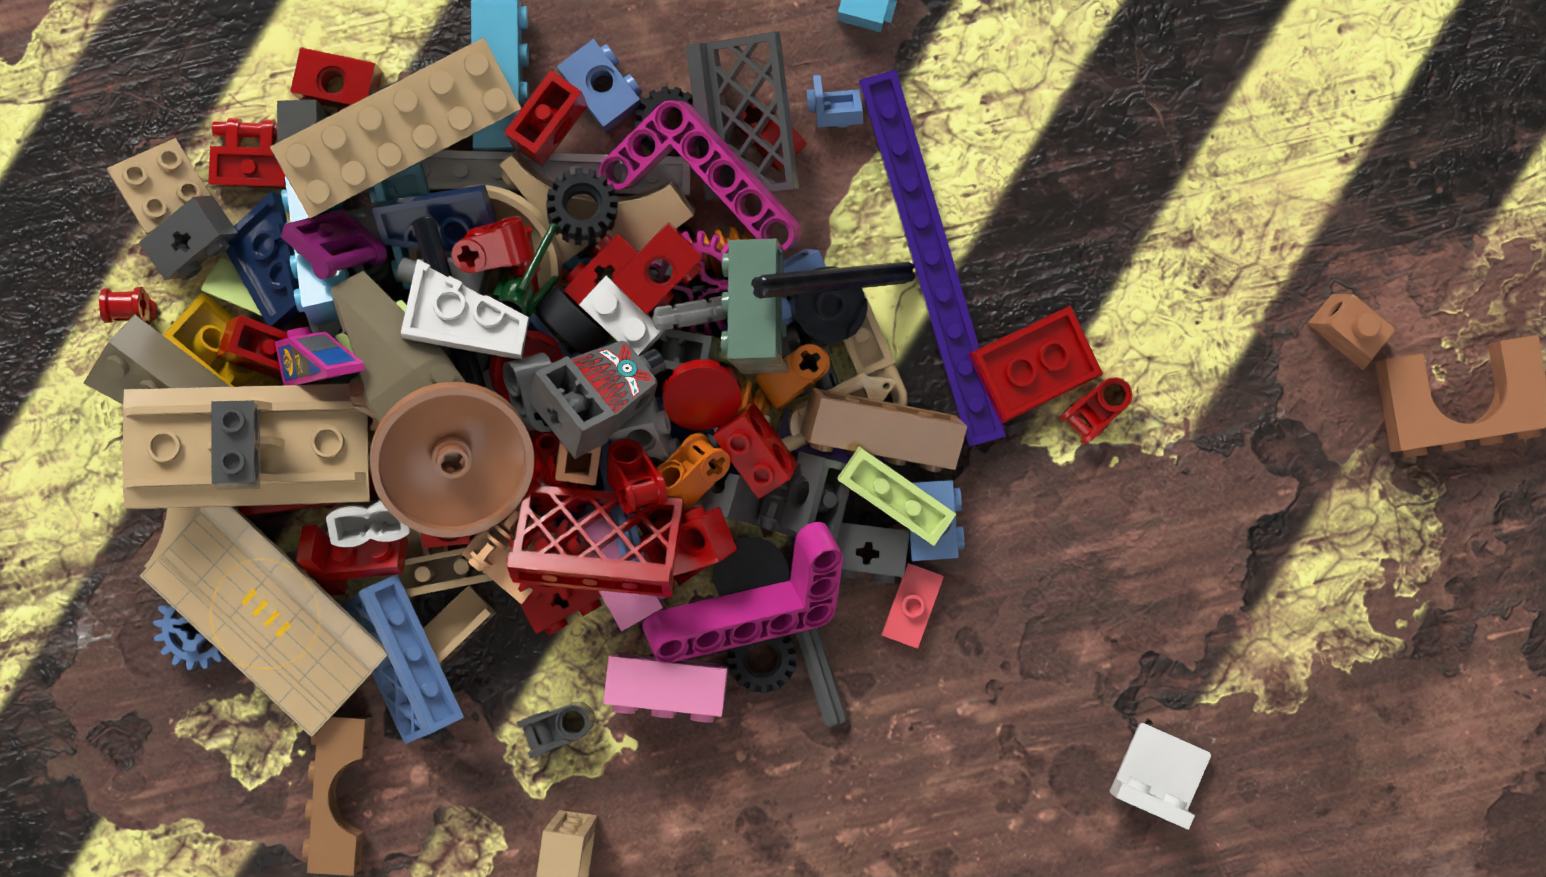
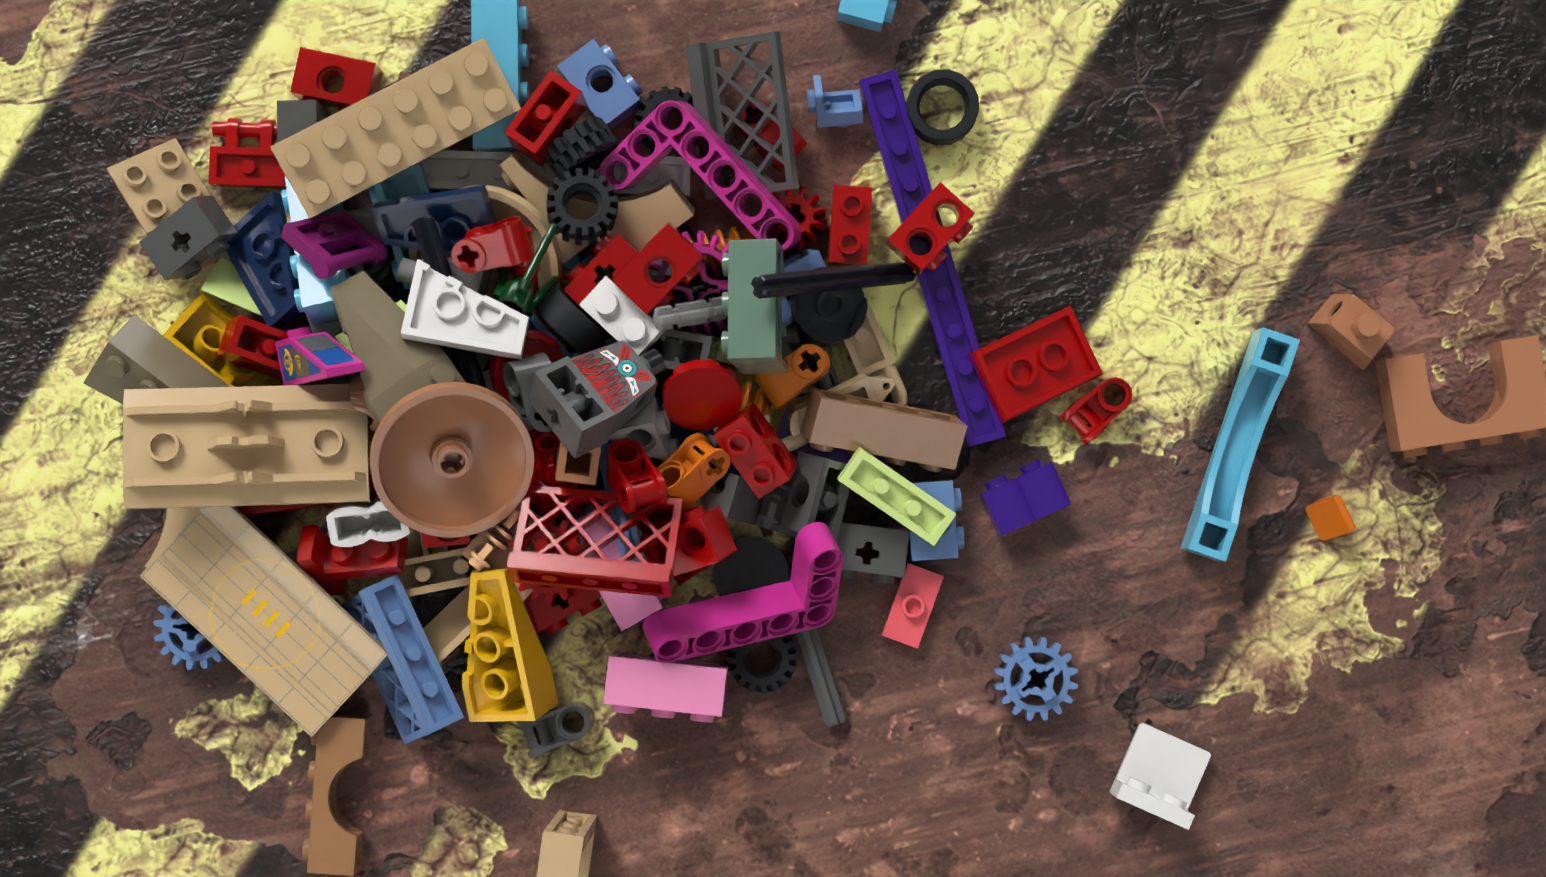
red connector [99,287,158,325] -> none
dark grey brick [211,400,260,490] -> none
none -> yellow wedge [462,569,559,722]
none -> black tyre [544,117,620,180]
none -> red gear [772,186,826,251]
none -> red brick [827,185,872,268]
none -> red brick [886,182,975,275]
none -> black tyre [906,69,979,146]
none -> dark purple brick [979,459,1071,536]
none -> medium blue gear [993,636,1079,721]
none -> medium azure arch [1180,327,1300,562]
none -> orange slope [1305,495,1356,541]

